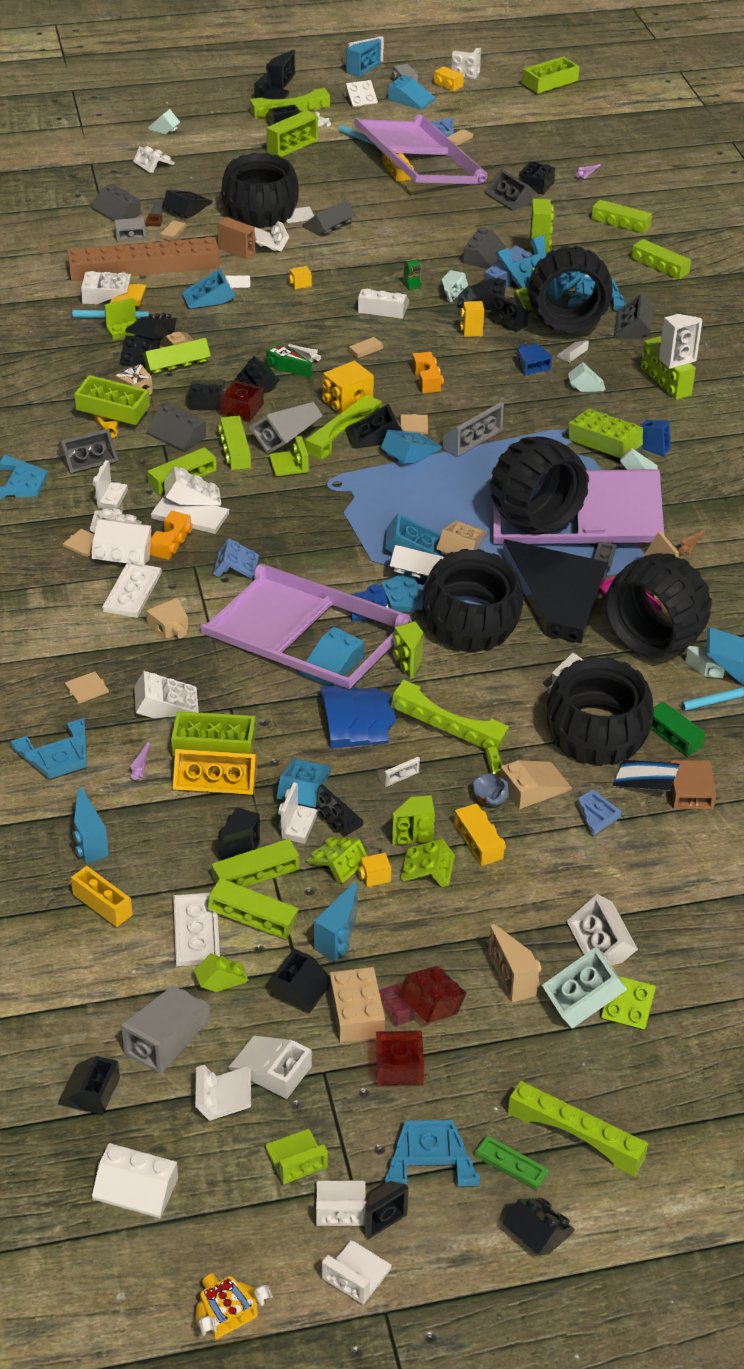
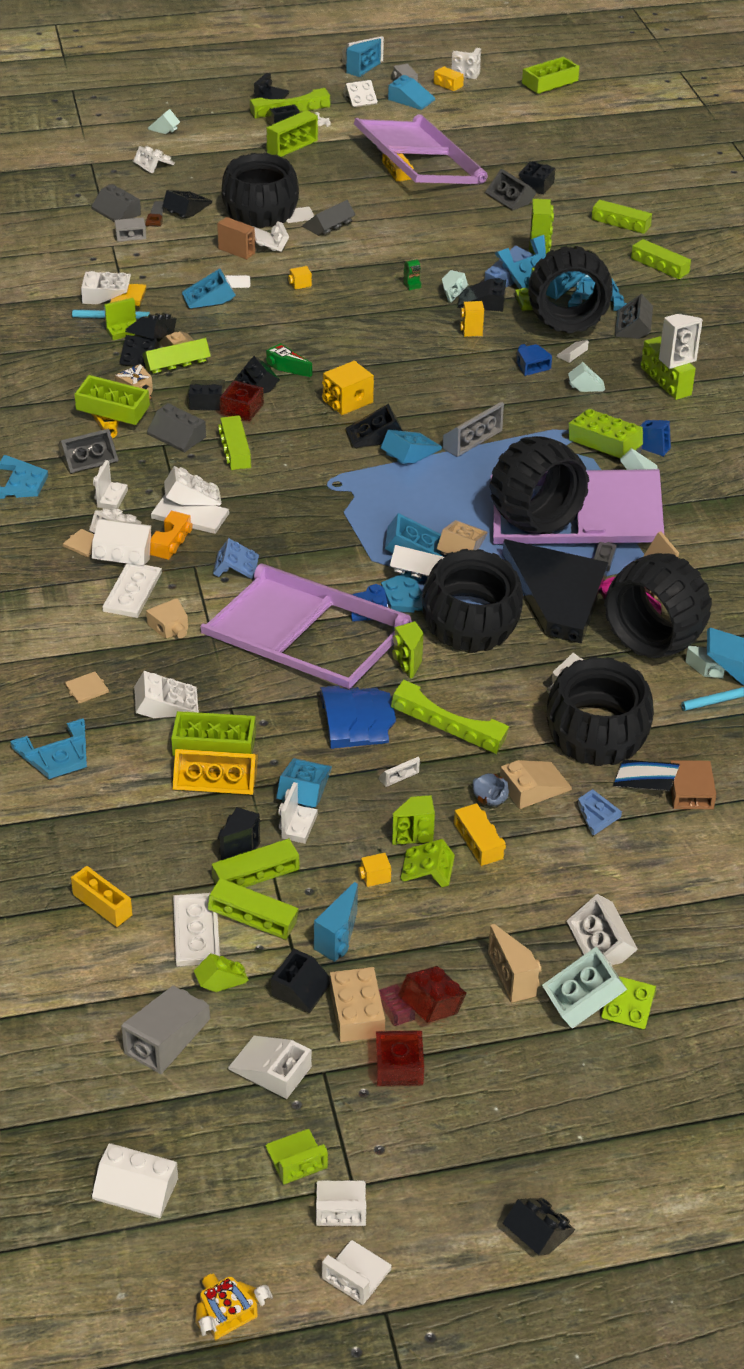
black slope [59,1056,120,1115] -> none
medium nougat brick [67,237,220,281] -> none
dark azure slope [73,787,109,864] -> none
lavender piece [130,742,150,780] -> none
lime brick [147,447,217,495] -> none
tan tile [160,220,186,241] -> none
white bracket [195,1065,251,1121] -> none
light grey slope [249,402,323,454] -> none
black slope [266,50,295,89] -> none
lime bracket [269,436,309,476] -> none
white piece [288,344,321,362] -> none
dark azure slope [300,627,364,687] -> none
lime arch [305,394,382,460] -> none
lime bracket [306,836,368,883] -> none
black bracket [318,784,363,837] -> none
medium azure piece [339,125,377,147] -> none
tan tile [349,337,383,358] -> none
white slope [358,289,409,319] -> none
black slope [365,1181,409,1240] -> none
dark azure wing [385,1120,480,1186] -> none
tan piece [401,414,428,434] -> none
light orange arch [412,352,444,393] -> none
medium blue wing [431,117,454,137] -> none
tan tile [447,129,473,146] -> none
dark grey slope [463,227,506,269] -> none
bright green tile [475,1135,549,1191] -> none
lime bar [485,747,503,777] -> none
black slope [492,294,529,332] -> none
lime arch [508,1081,648,1177] -> none
lavender piece [576,164,601,179] -> none
green brick [650,701,706,757] -> none
medium nougat piece [679,529,705,555] -> none

